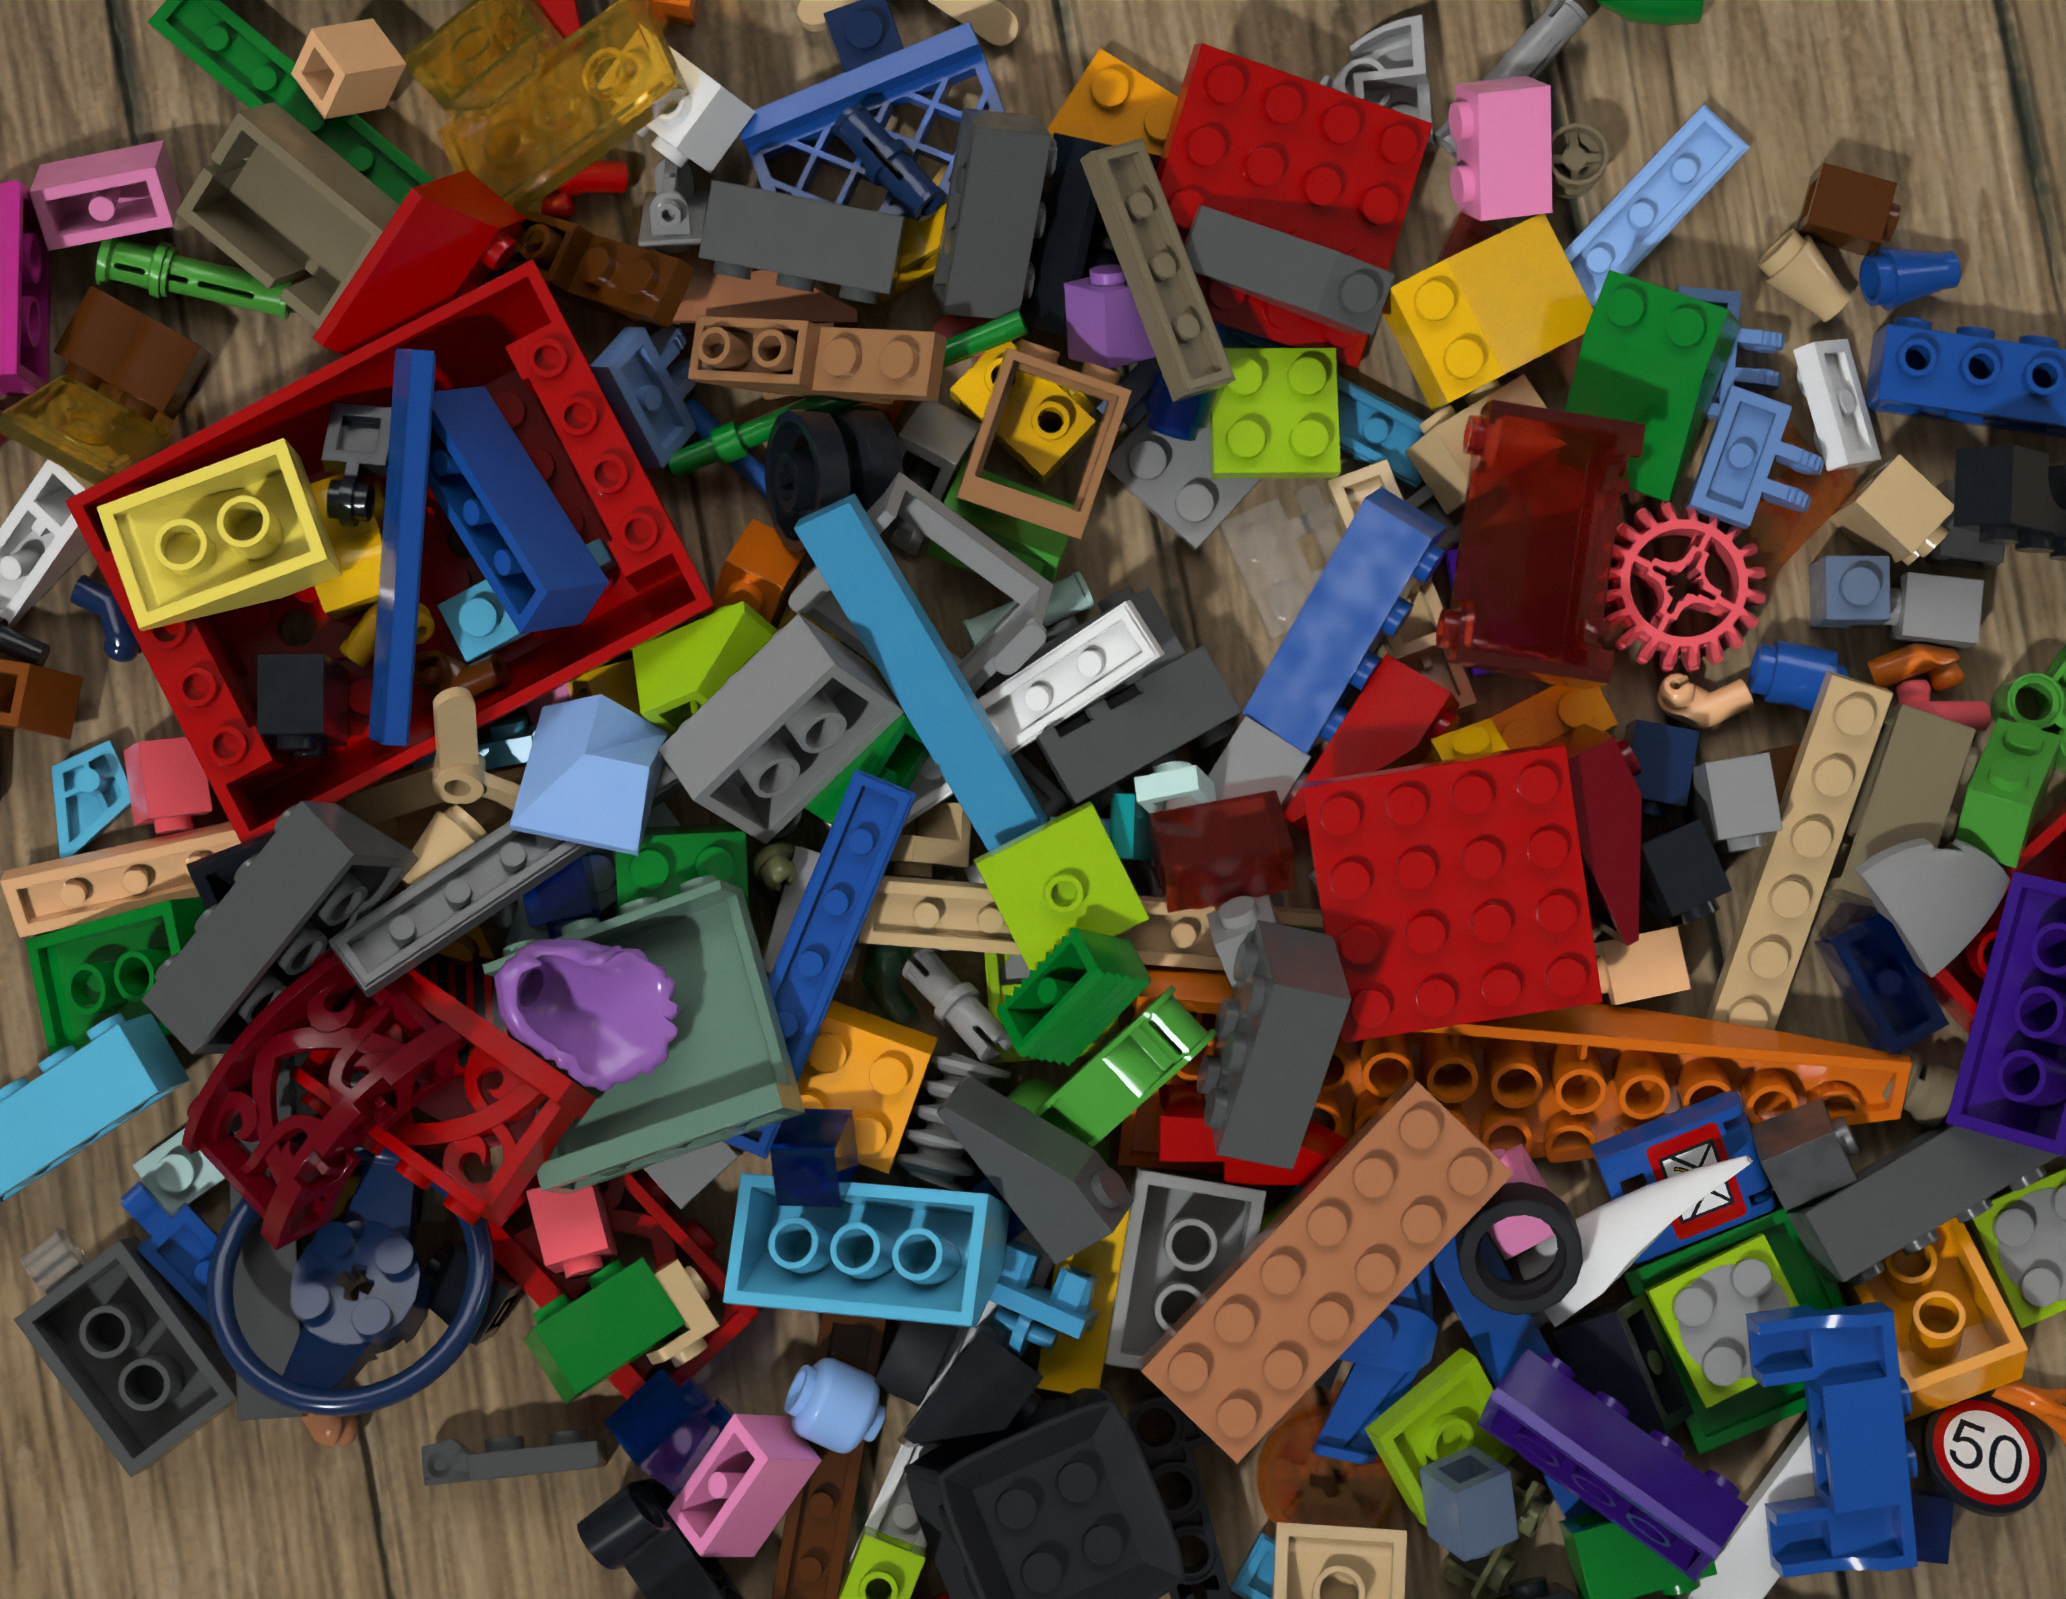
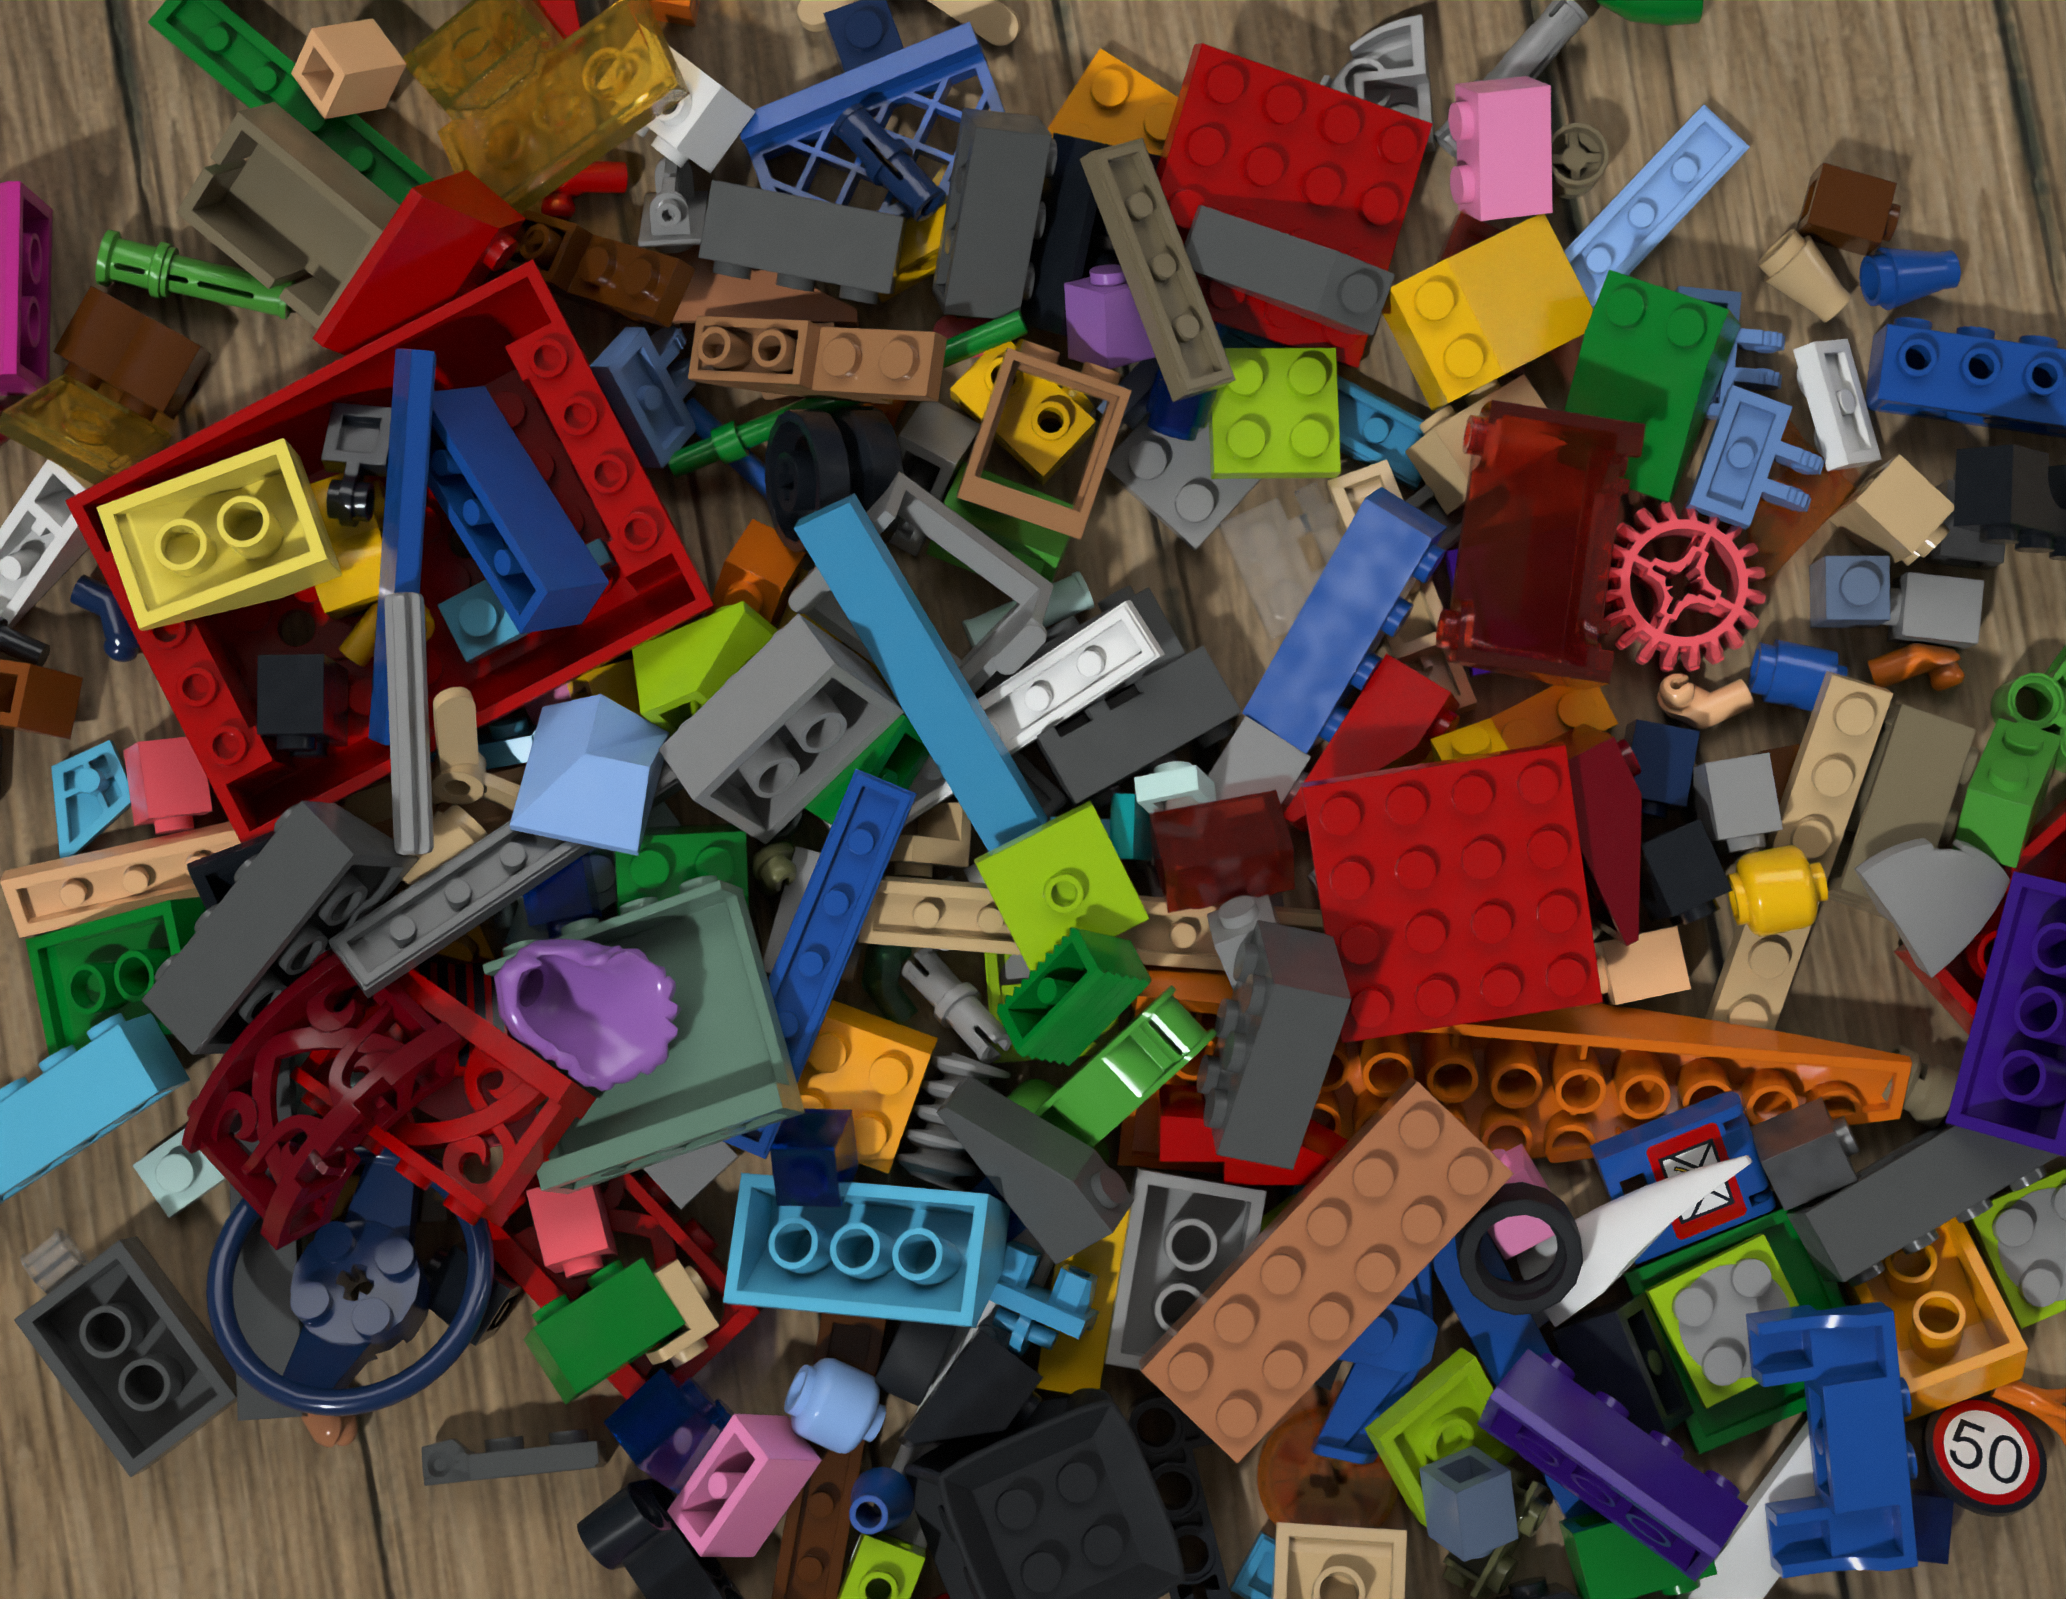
bright pink brick [29,140,182,251] -> none
blue plate [120,1181,218,1325] -> none
reddish brown arm [413,650,509,697] -> none
clear blue brick [1814,911,1949,1055] -> none
coral arm [1894,680,1991,732] -> none
none -> light grey axle [384,592,434,855]
none -> blue cone [849,1467,914,1534]
none -> yellow head [1727,845,1828,937]

